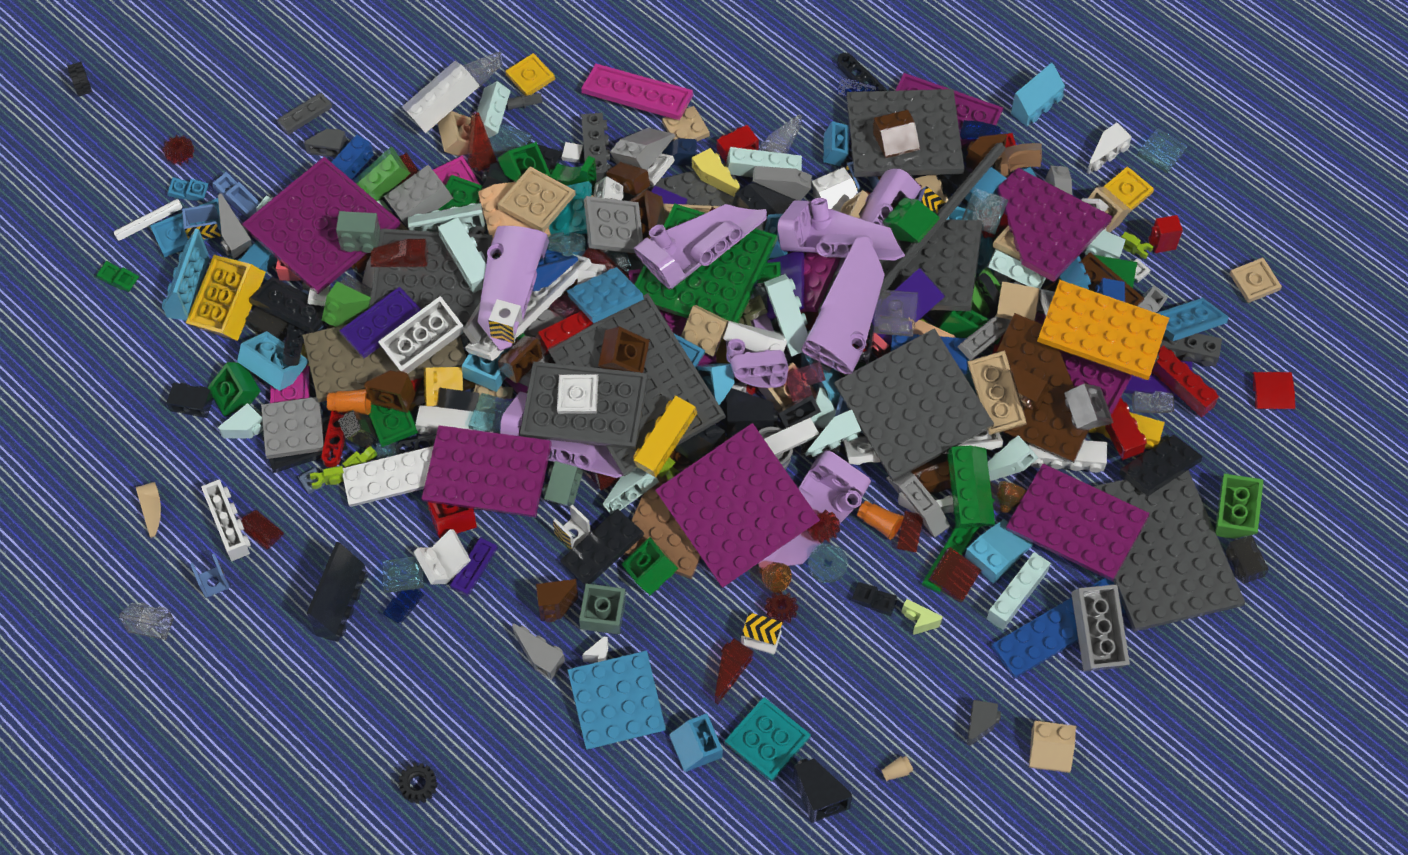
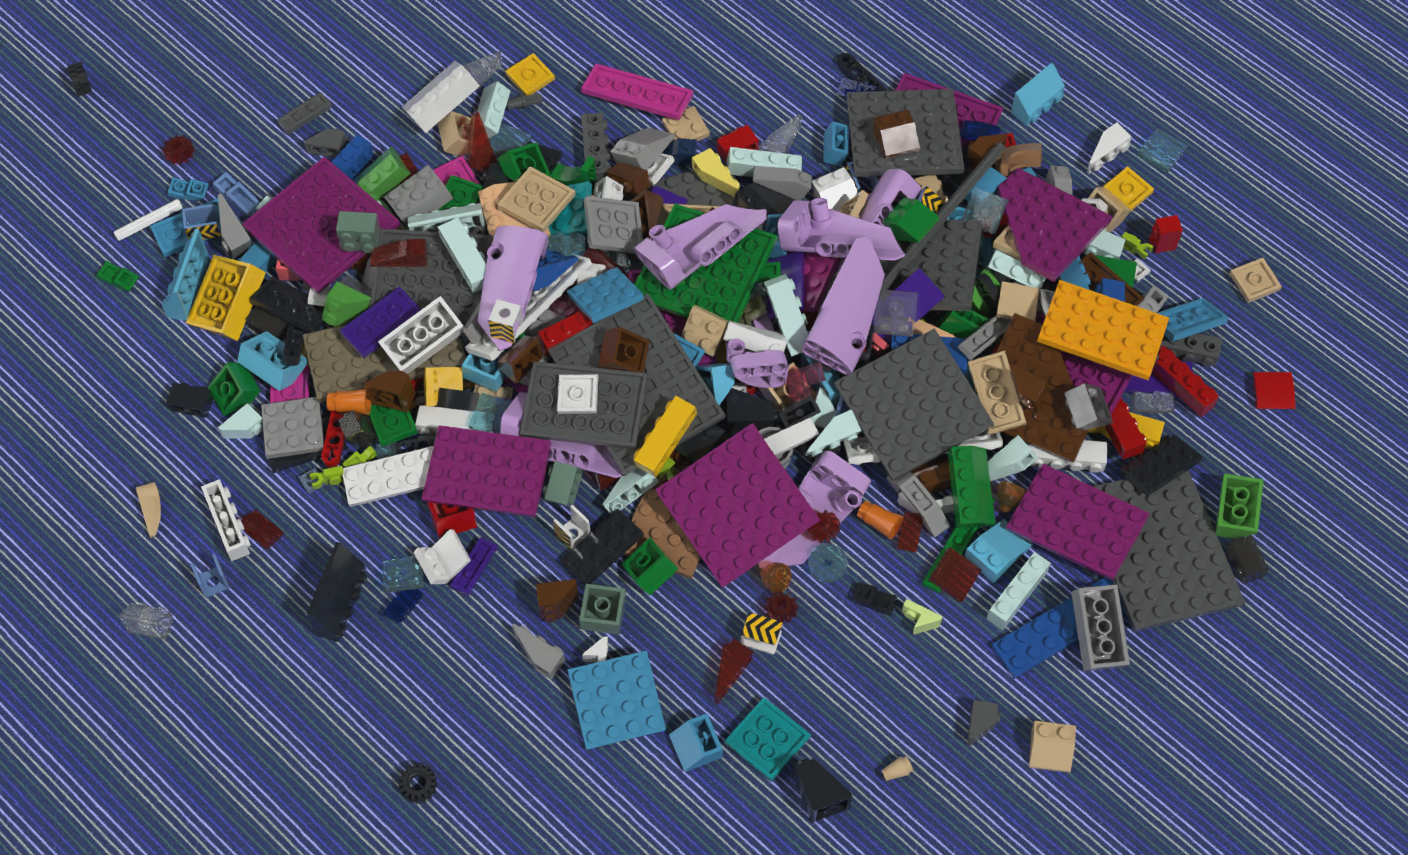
white tile [562,142,583,163] -> none

